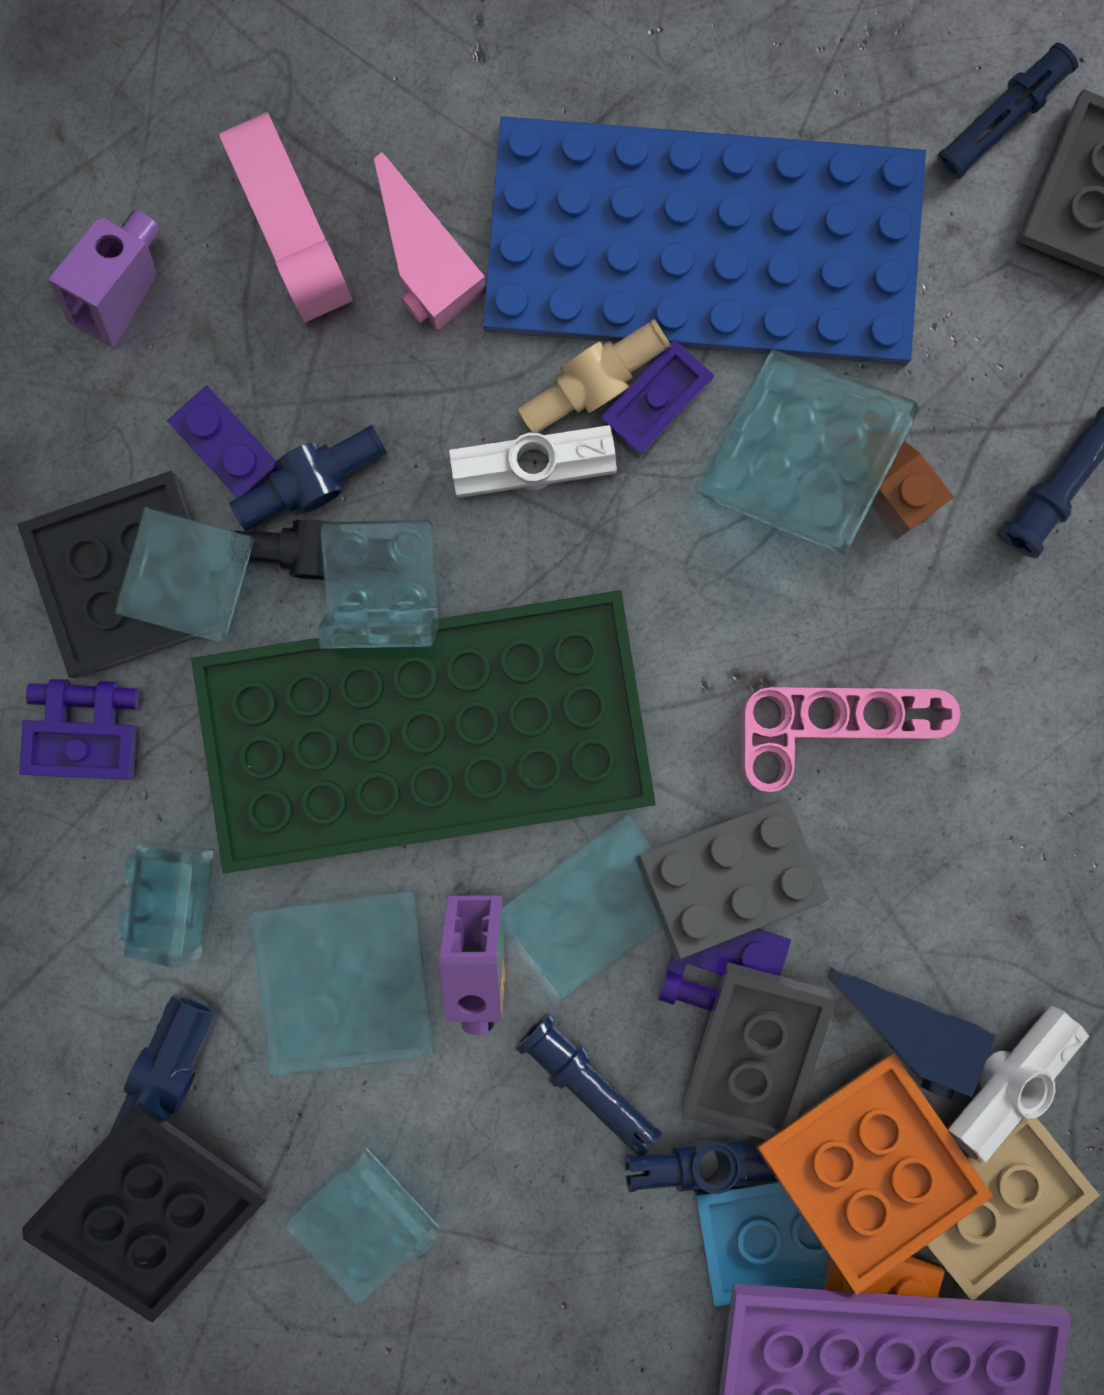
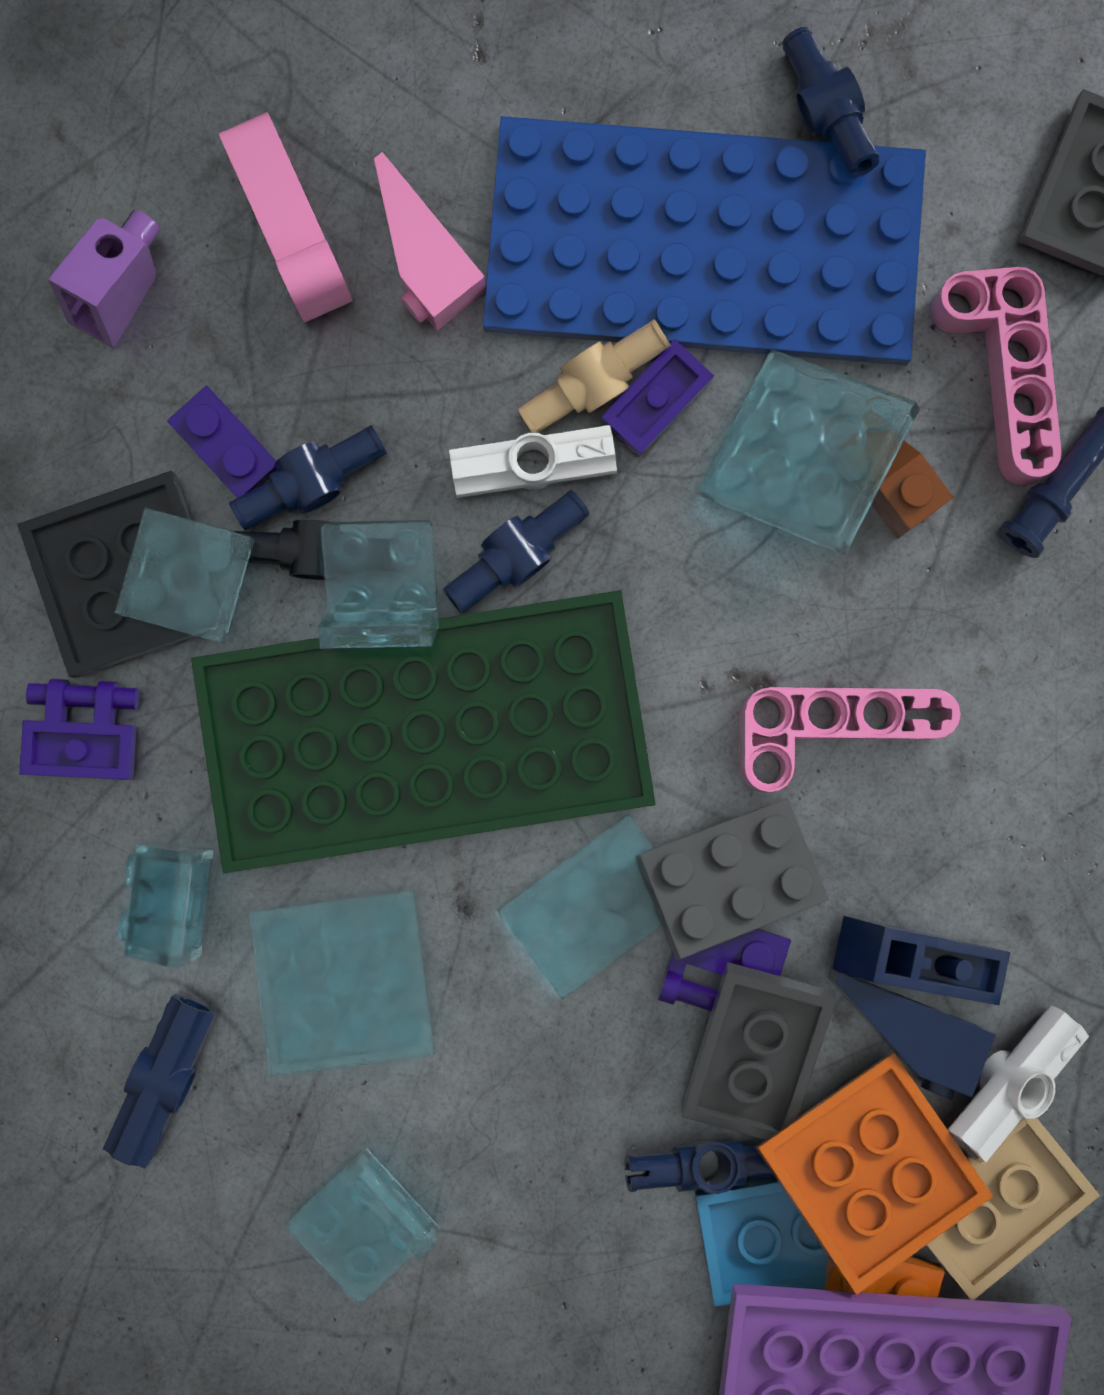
black plate [22,1102,266,1323] -> none
medium lavender torso [439,895,505,1035] -> none
dark blue pin [515,1013,662,1156] -> none
dark blue pin [937,42,1079,179] -> none
none -> dark blue pin [443,490,589,614]
none -> dark blue pin [782,27,879,177]
none -> dark blue slope [832,916,1010,1005]
none -> bright pink beam [930,267,1061,486]

